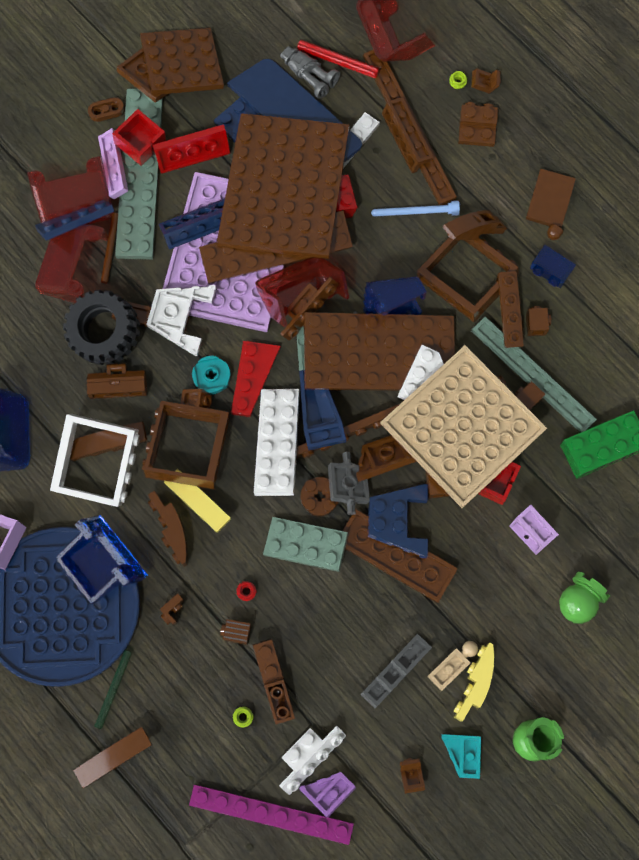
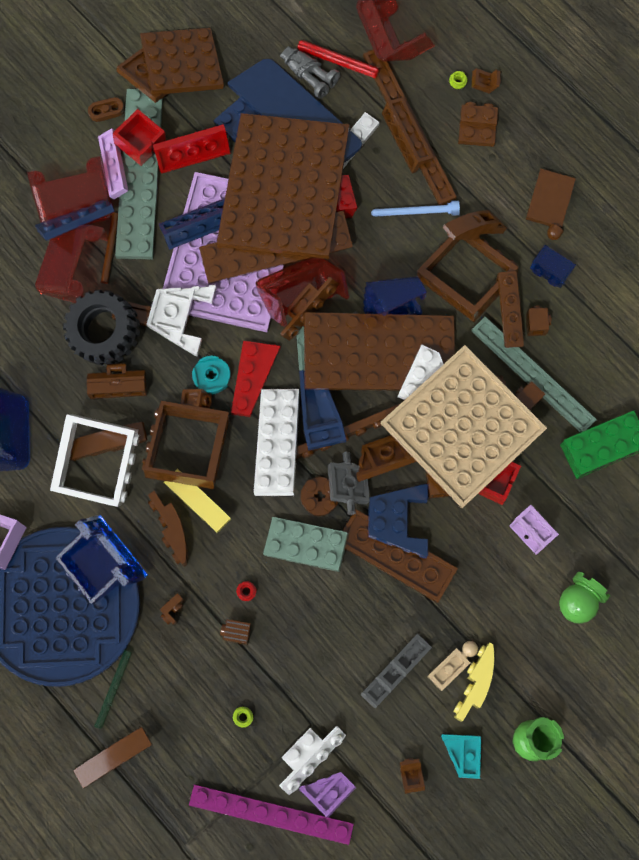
reddish brown slope [253,639,295,724] -> none

